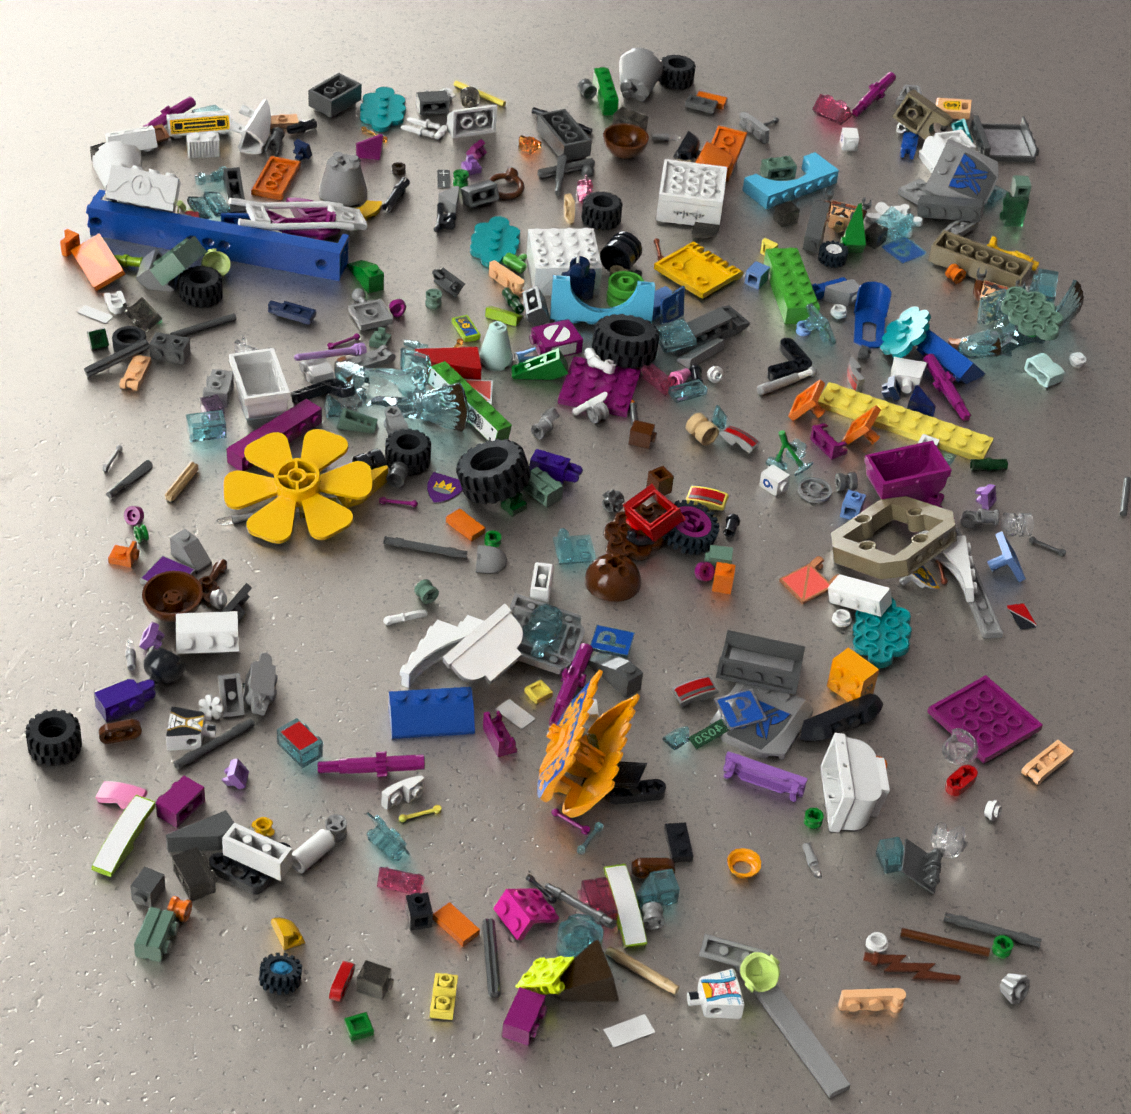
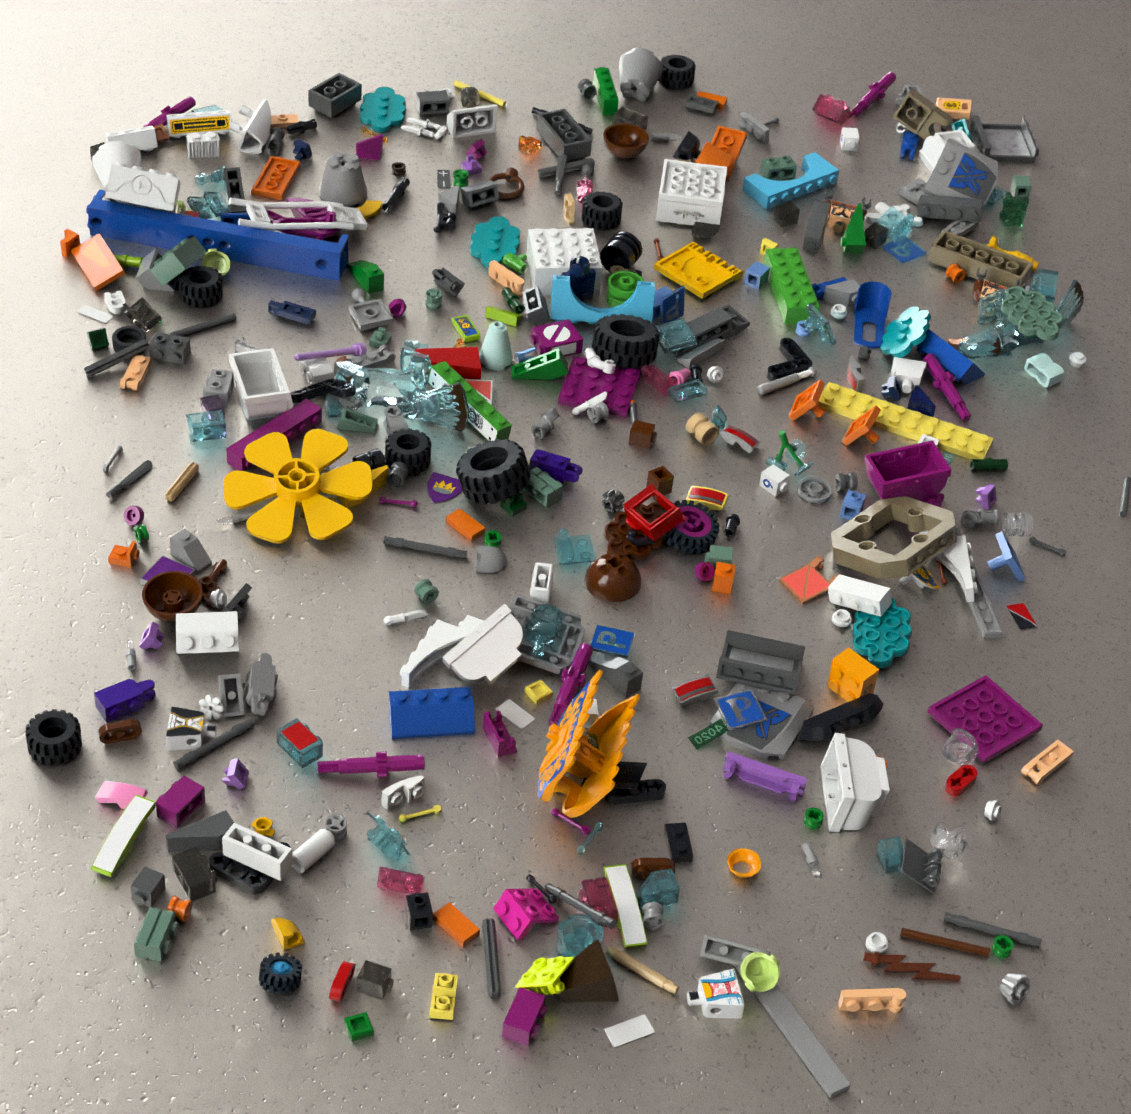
black cylinder [144,646,186,685] -> none
magenta hinge [327,333,360,350] -> none
clear light blue slope [662,726,689,751] -> none
magenta hinge [810,423,848,460] -> none
black wheel [818,241,848,268] -> none

